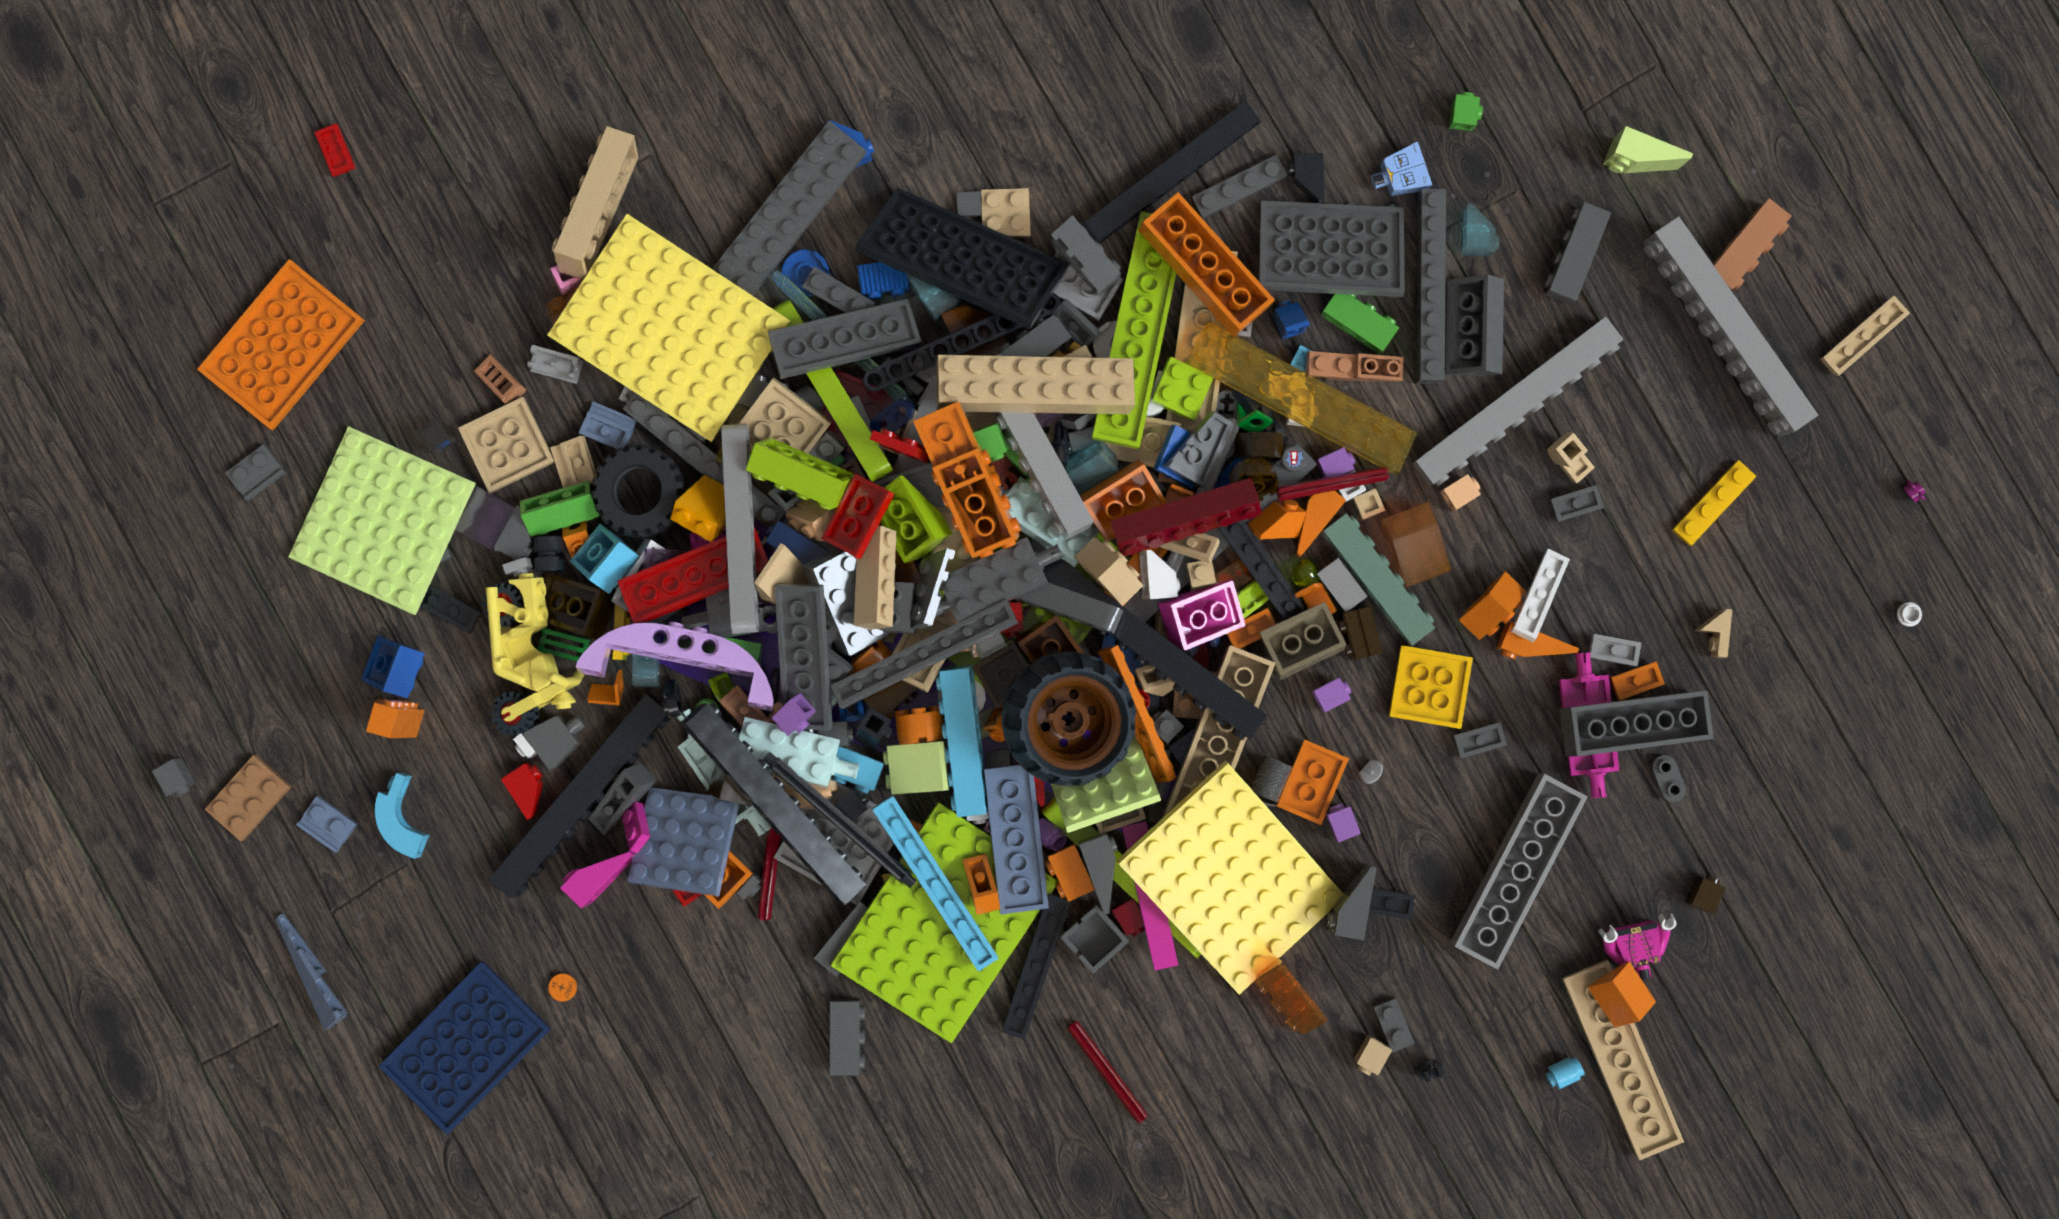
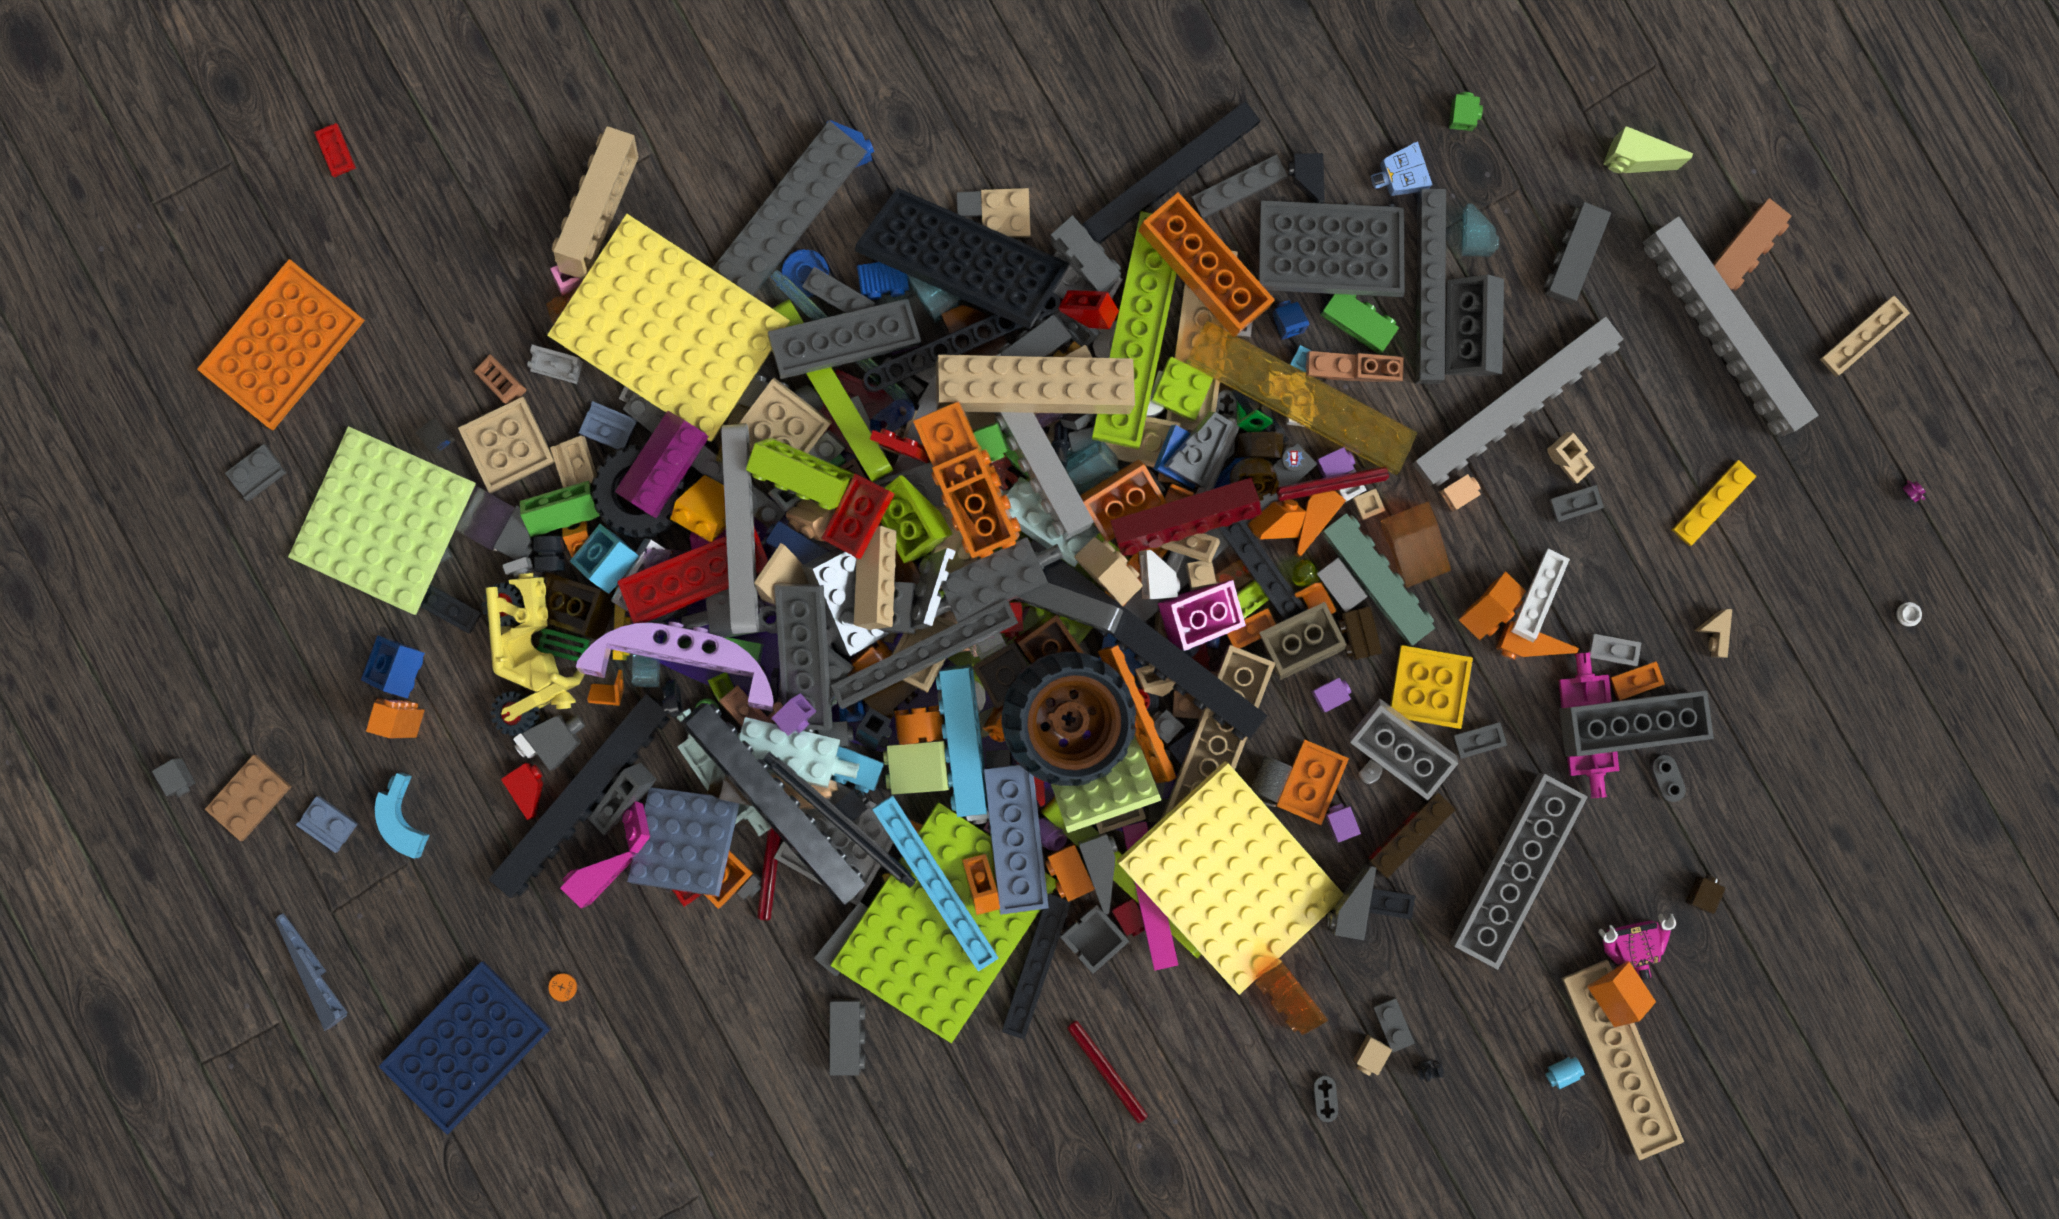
none -> magenta slope [615,411,709,518]
none -> red slope [1058,290,1119,329]
none -> dark grey beam [1313,1074,1338,1122]
none -> light grey brick [1350,698,1458,800]
none -> dark brown brick [1366,792,1456,879]

